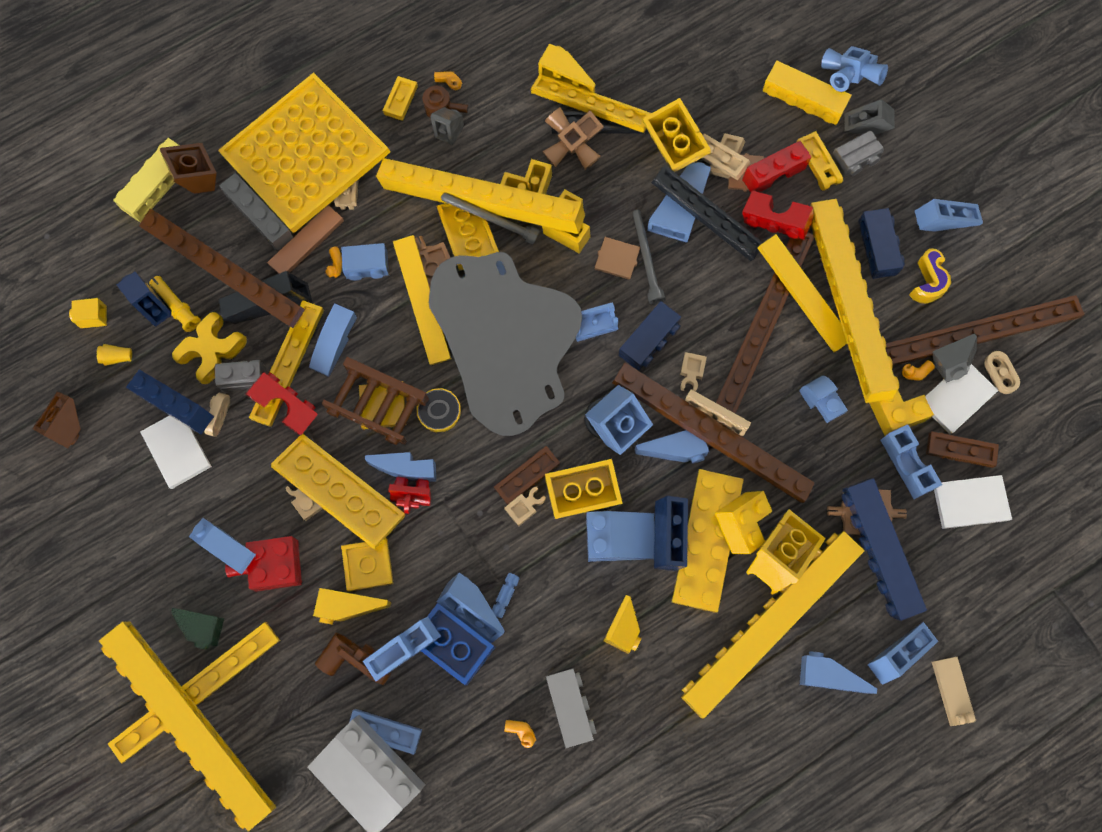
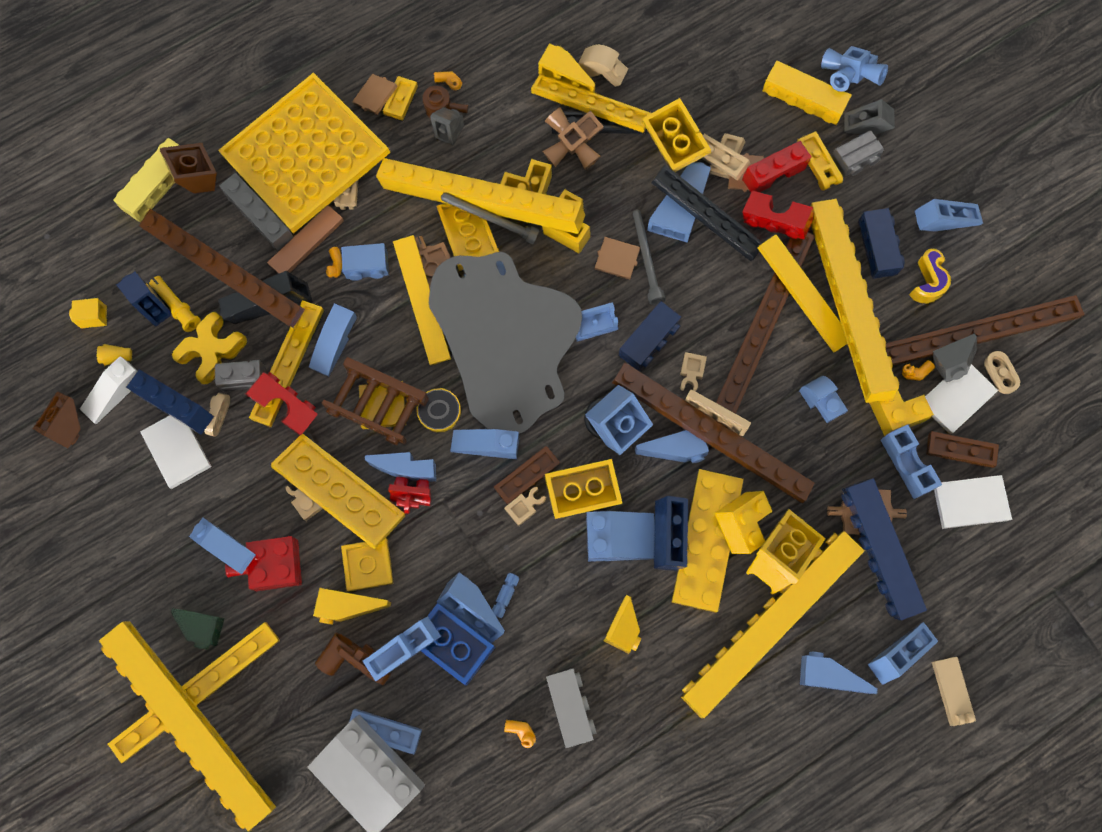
none -> white slope [80,356,137,424]
none -> medium nougat piece [352,74,398,115]
none -> medium blue slope [451,429,519,459]
none -> tan brick [578,45,628,87]

